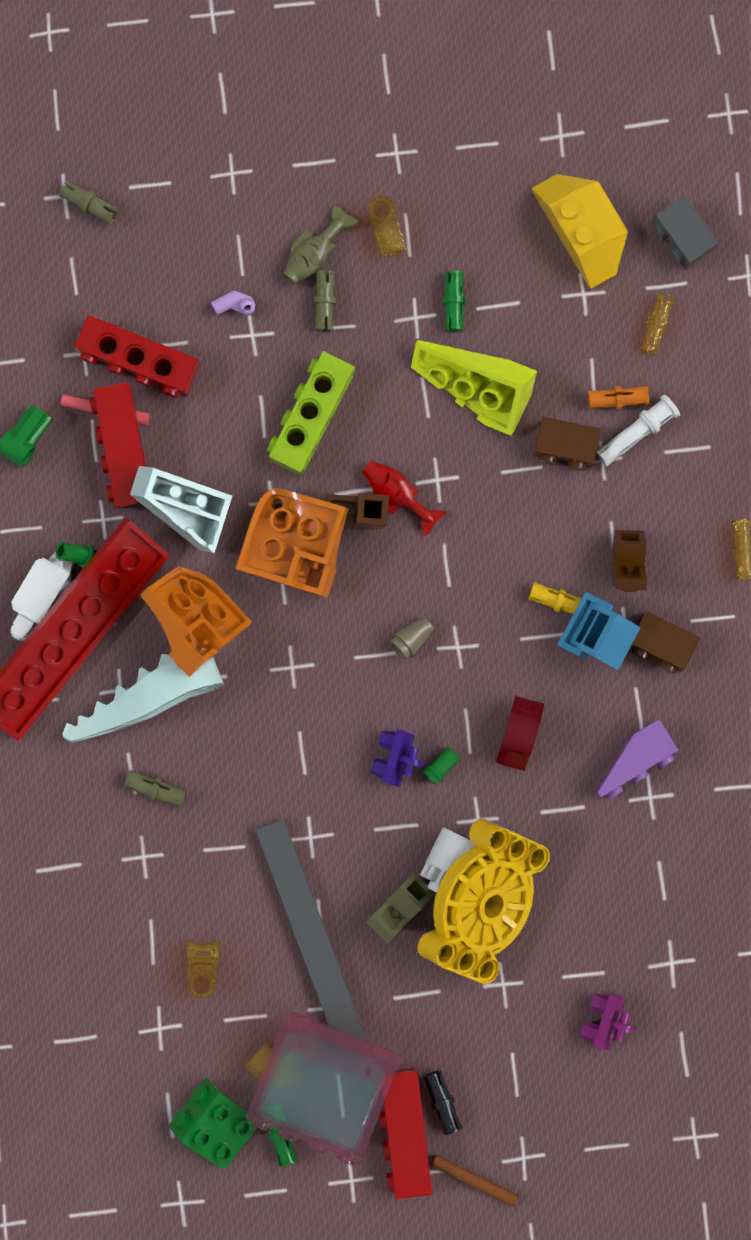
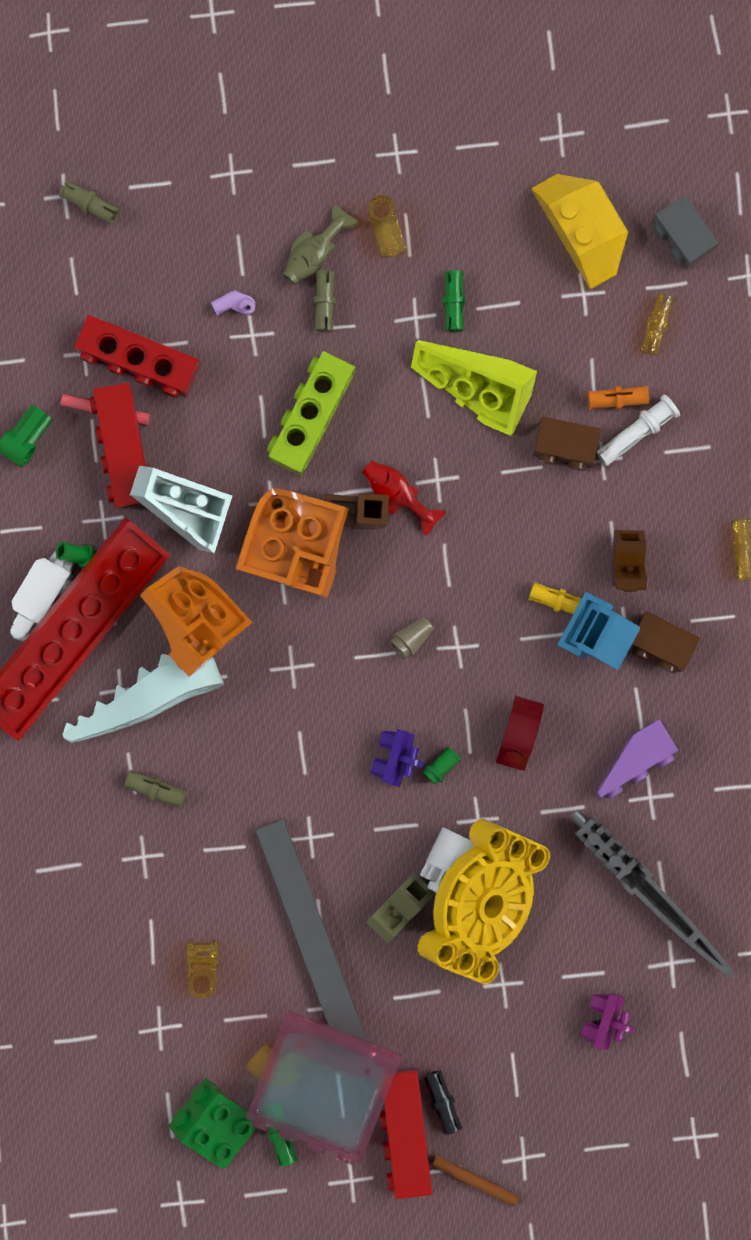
none -> flat silver piece [569,809,734,978]

